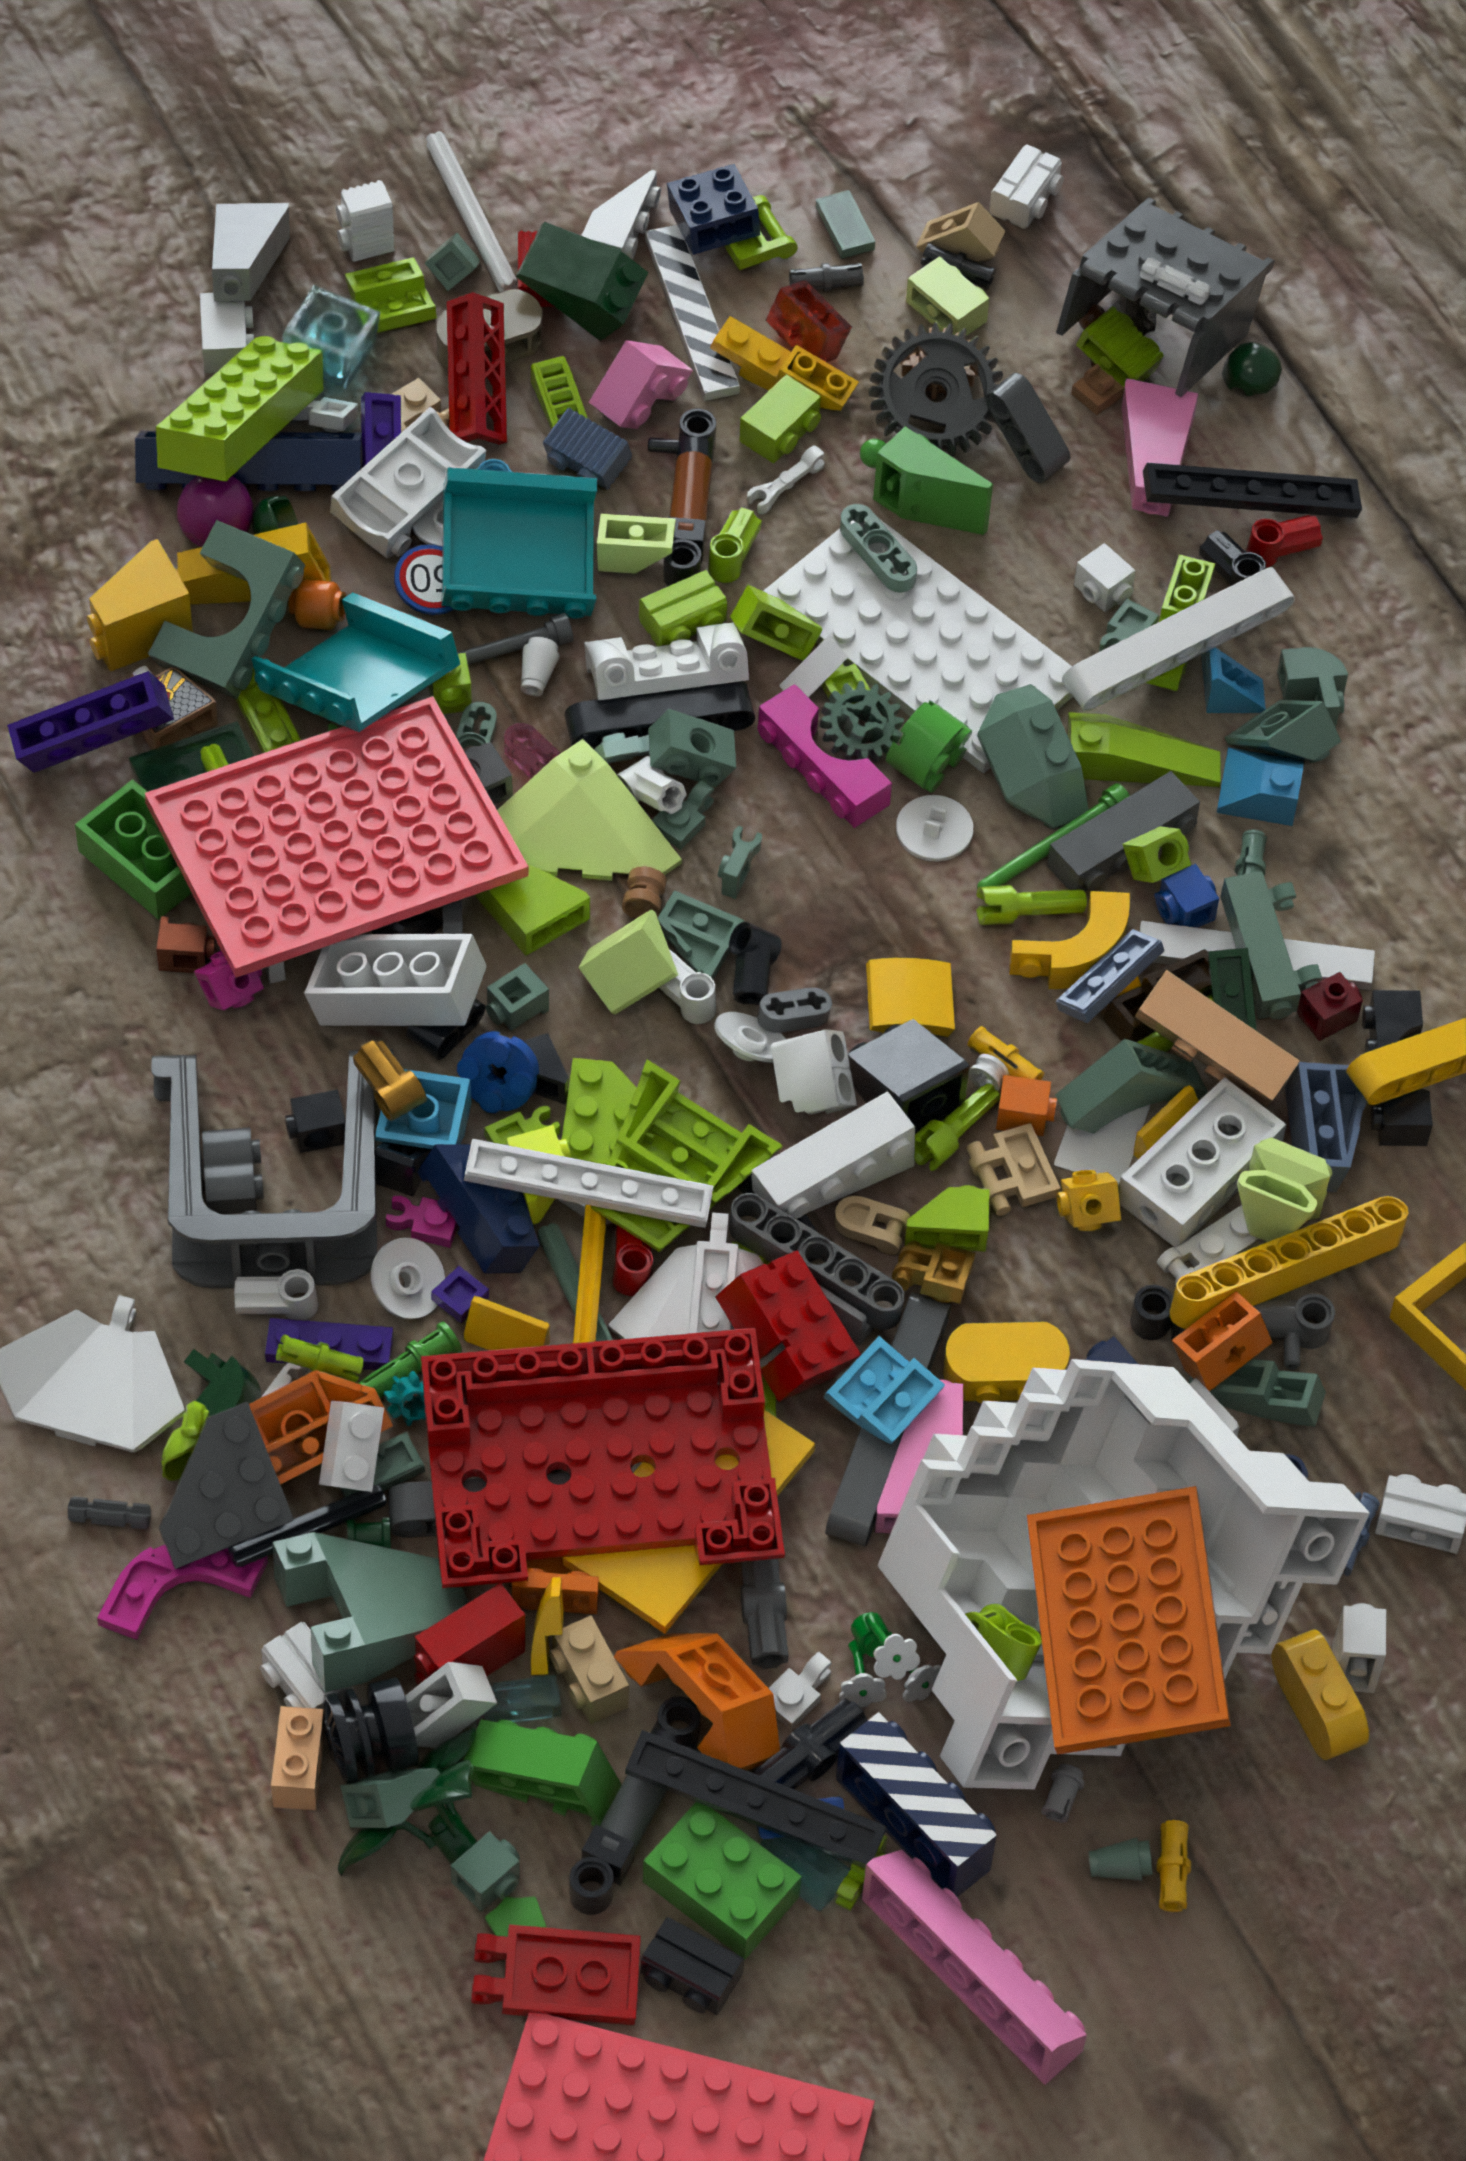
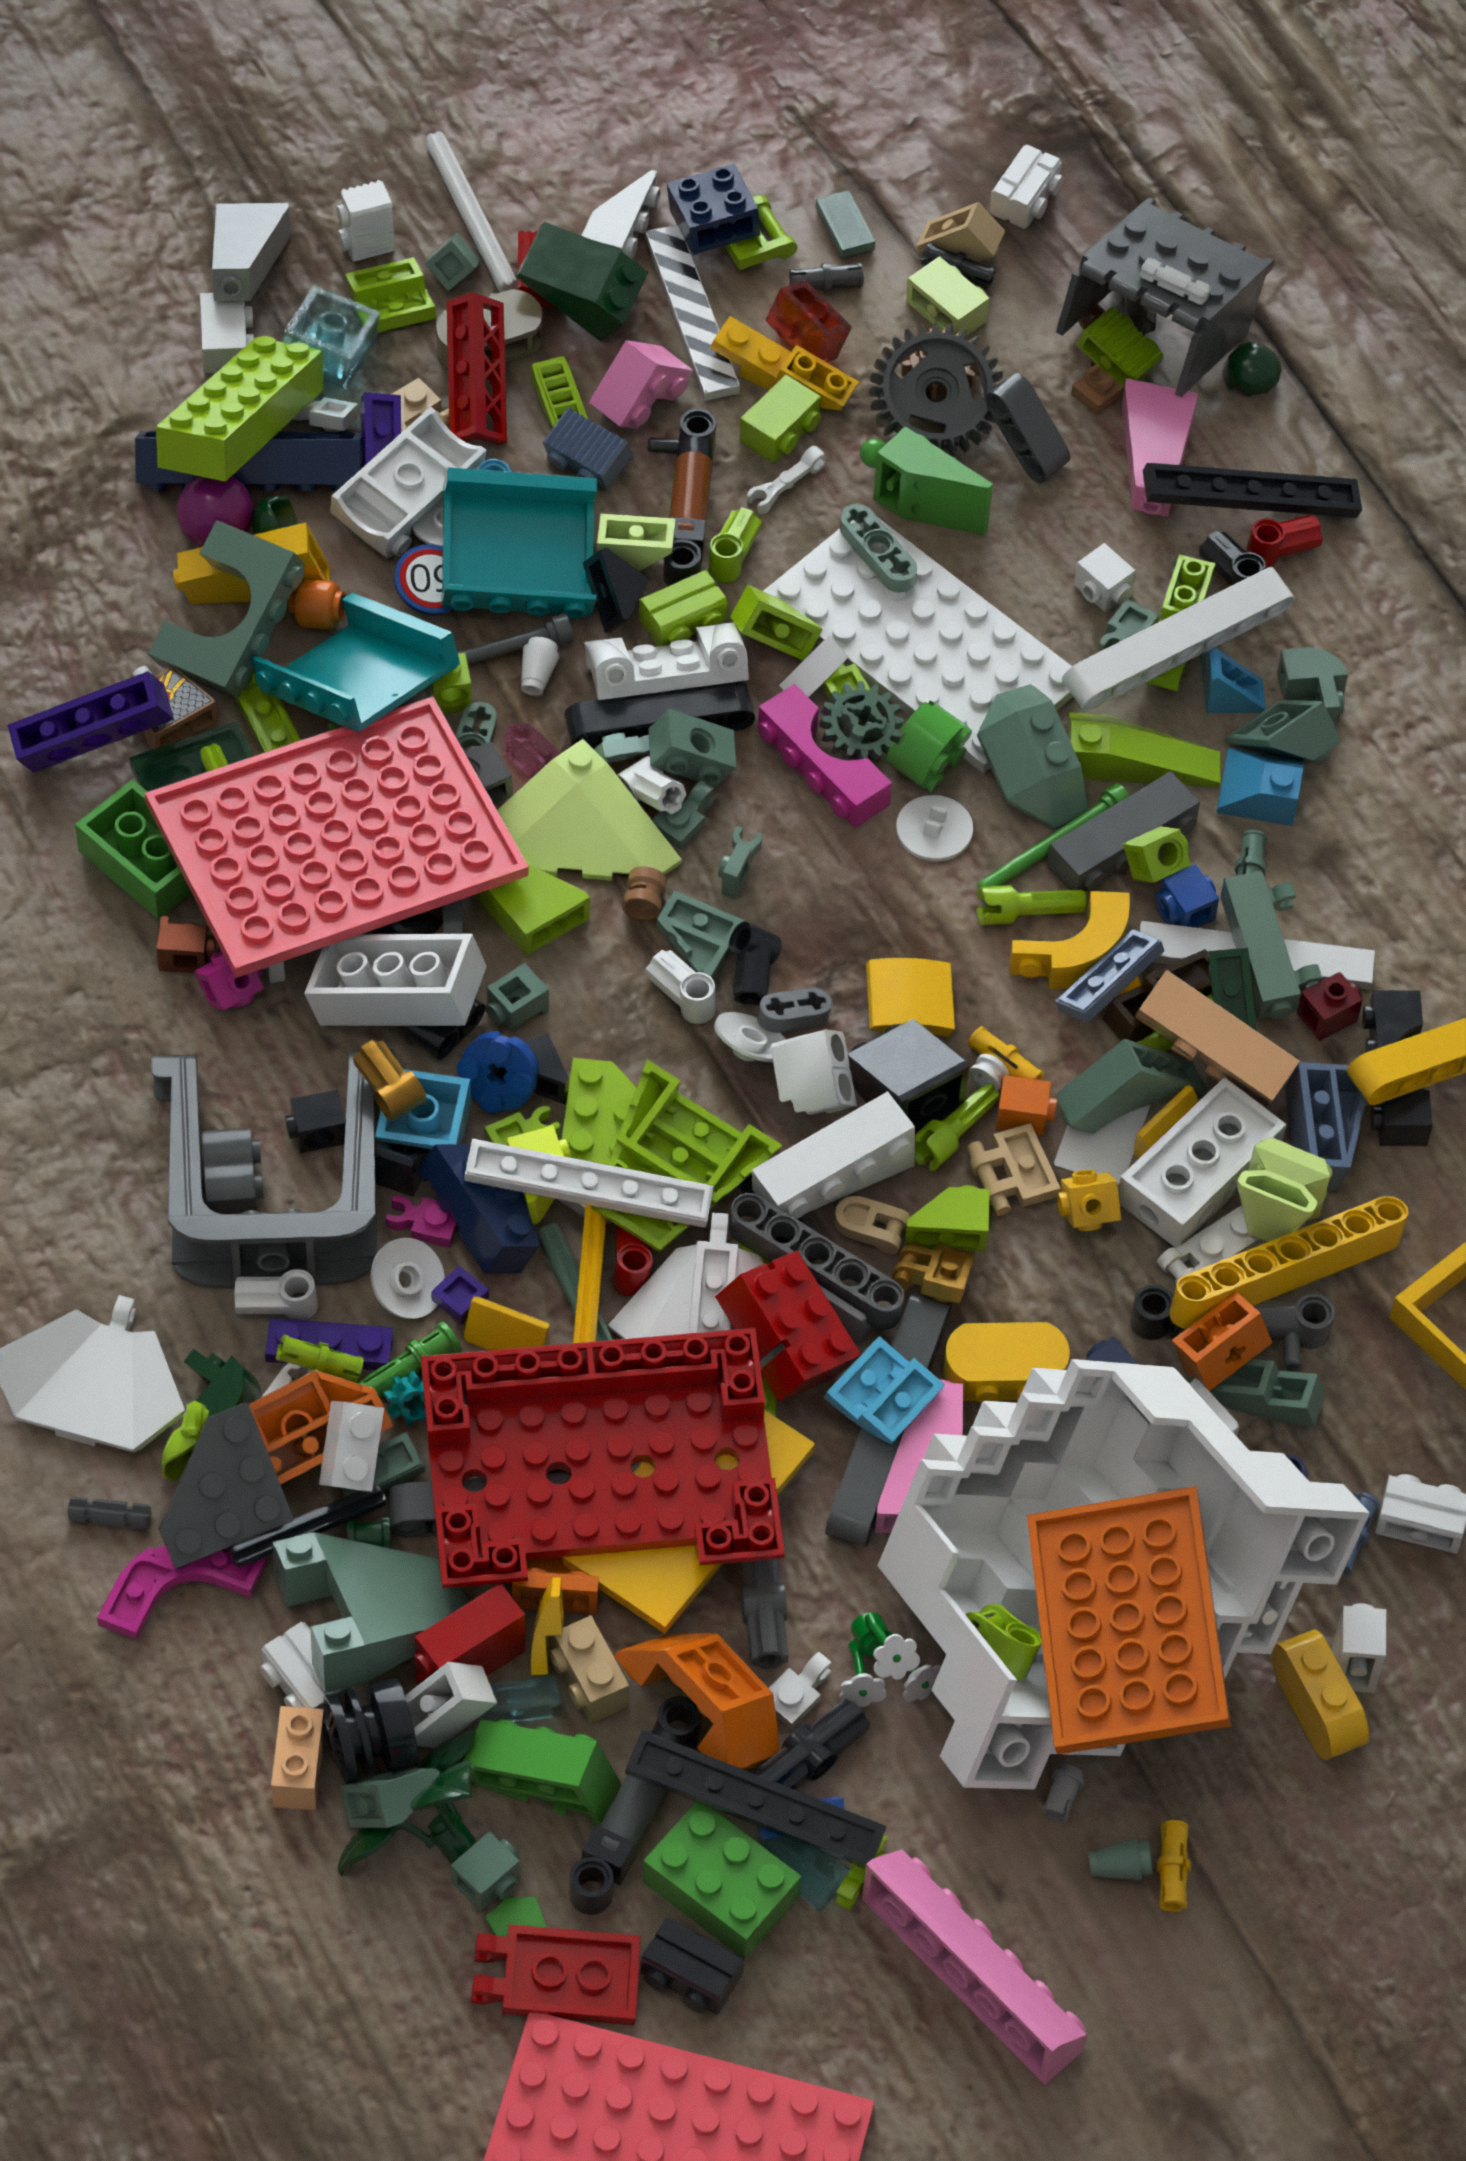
yellow slope [87,539,193,672] -> none
yellowish green slope [579,909,678,1015] -> none
dark blue brick [836,1712,997,1897] -> none
none -> black slope [583,548,649,633]

